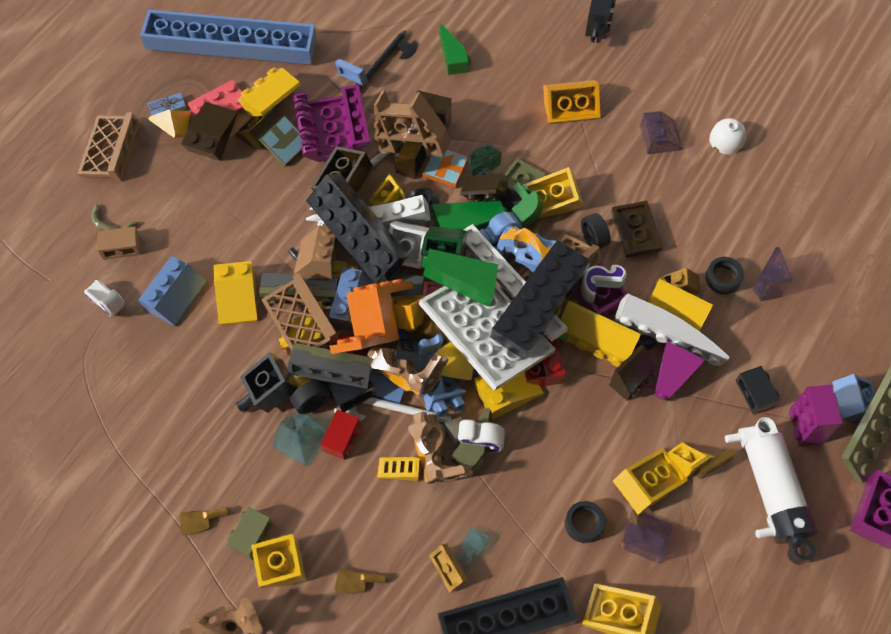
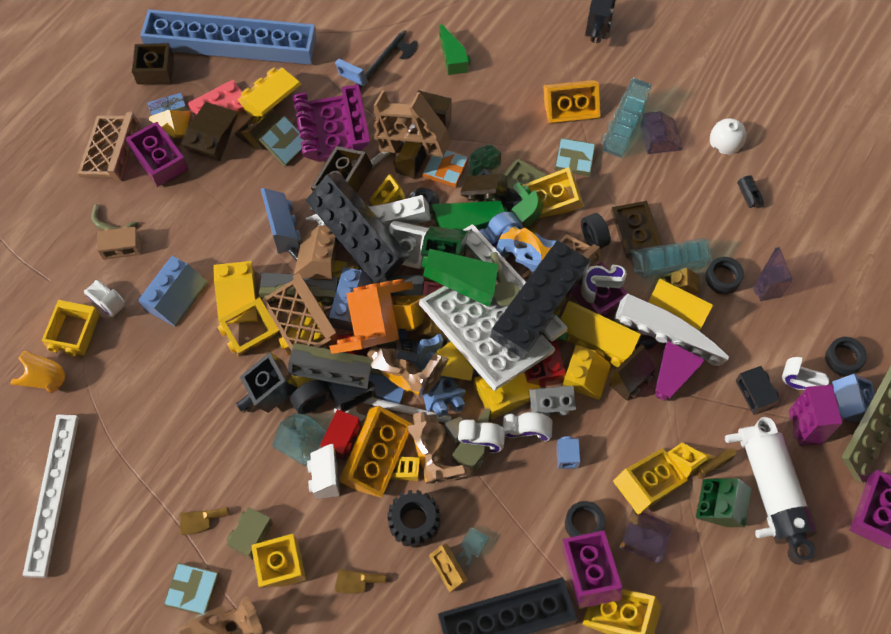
none -> light orange hair [10,350,65,393]
none -> white plate [23,415,79,578]
none -> yellow window [42,300,100,356]
none -> magenta brick [126,121,189,187]
none -> dark brown brick [132,43,174,85]
none -> tile [163,563,219,615]
none -> yellow window [217,297,279,356]
none -> medium blue slope [261,188,302,254]
none -> white slope [307,444,340,499]
none -> light orange slope [338,406,413,498]
none -> black tyre [387,490,440,548]
none -> olive piece [490,252,520,307]
none -> white animal [503,412,553,441]
none -> light grey brick [529,386,576,416]
none -> tile [554,138,595,176]
none -> medium blue brick [556,436,580,469]
none -> yellow slope [563,345,611,400]
none -> magenta brick [563,531,622,608]
none -> clear light blue wedge [601,77,652,158]
none -> clear light blue wedge [631,238,712,277]
none -> dark green slope [696,478,752,527]
none -> black hinge [737,175,764,208]
none -> white animal [782,357,829,390]
none -> black tyre [825,336,867,376]

